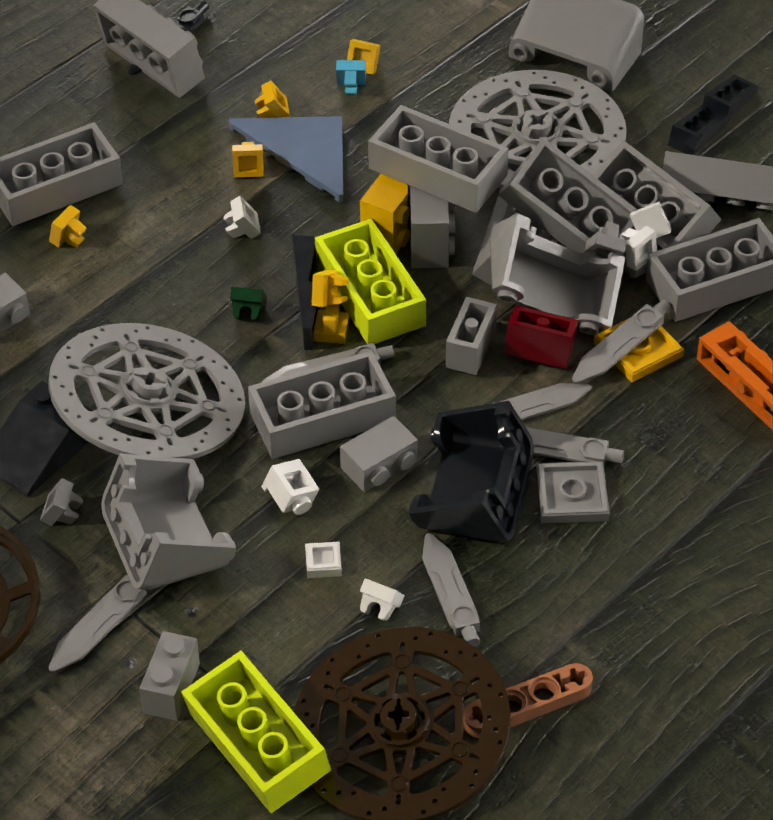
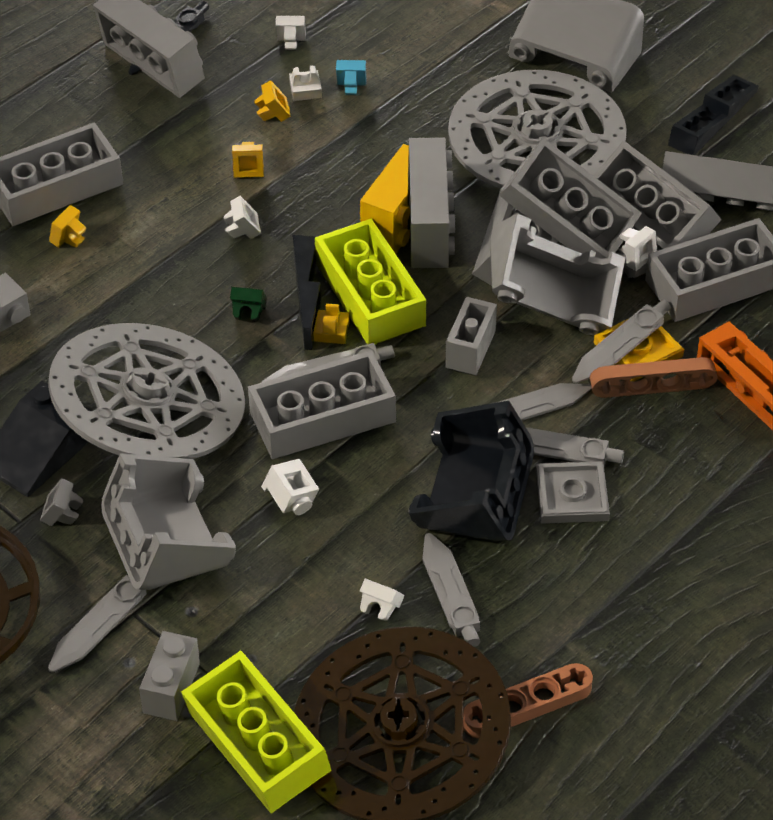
sand blue tile [229,116,343,203] -> none
white tile [305,542,342,578] -> none
yellow tile [312,269,349,307] -> none
light grey brick [340,416,418,492] -> none
yellow tile [347,39,380,75] -> none
light grey brick [368,105,509,213] -> none
dark red brick [504,305,578,369] -> none
light grey tile [584,222,627,259] -> none
white tile [630,201,672,238] -> none
none -> white tile [276,16,306,50]
none -> white tile [289,66,322,101]
none -> nougat beam [589,357,718,398]

